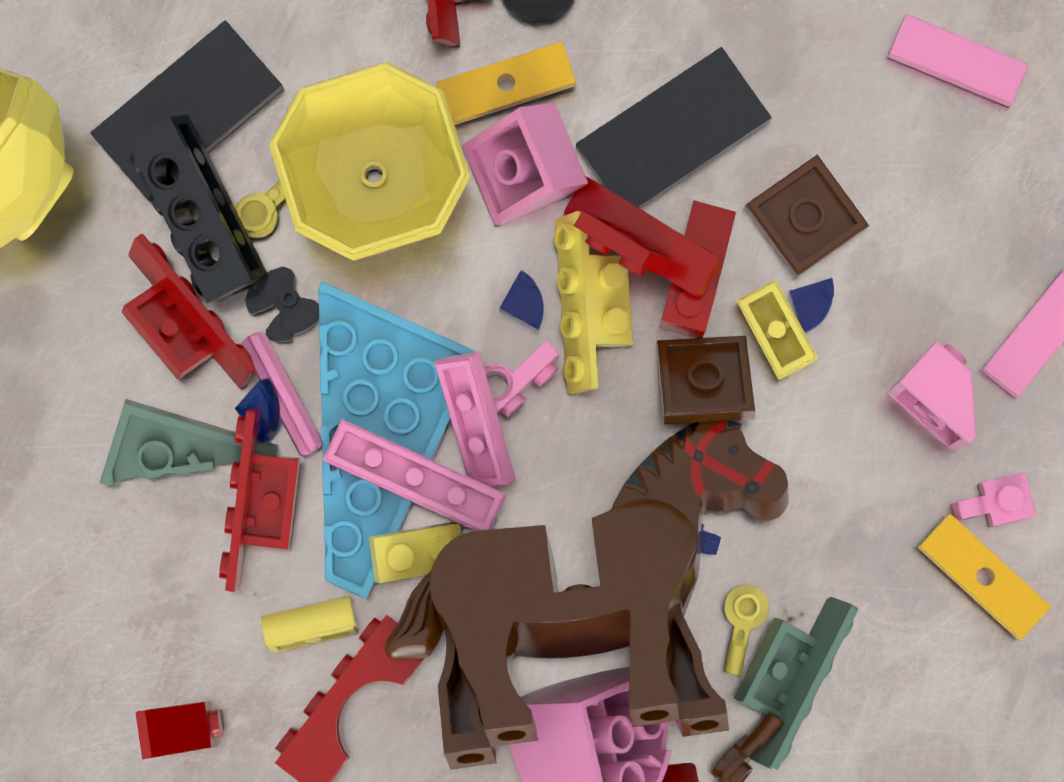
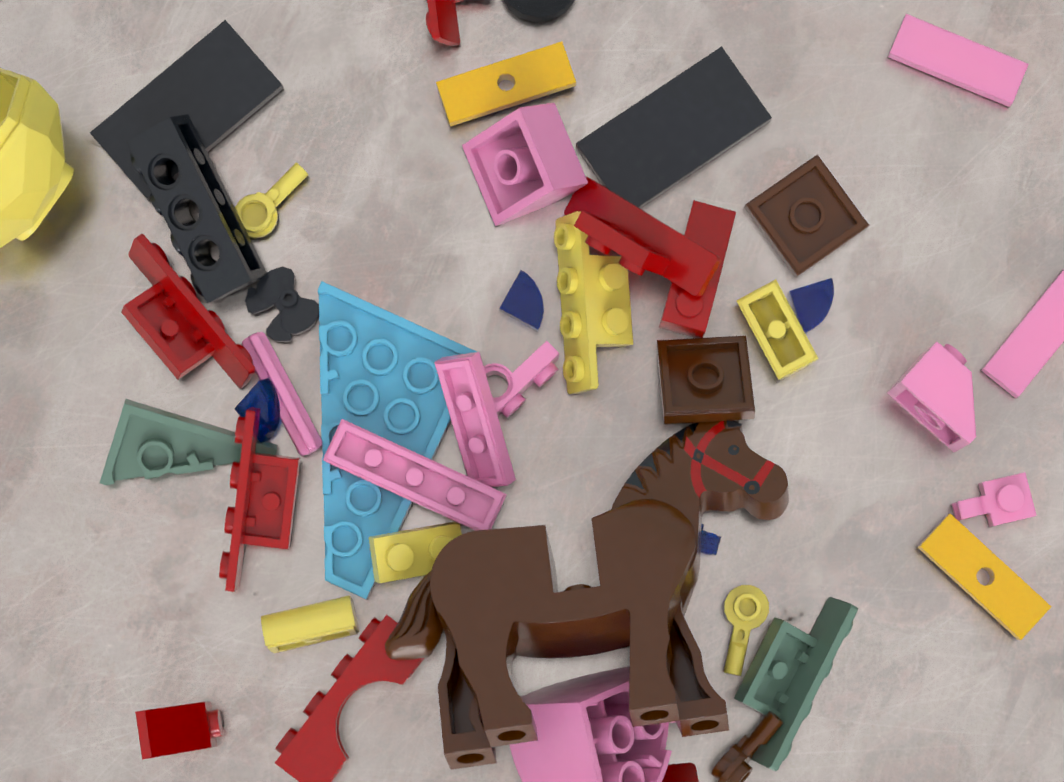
light yellow rock [269,62,471,261] -> none

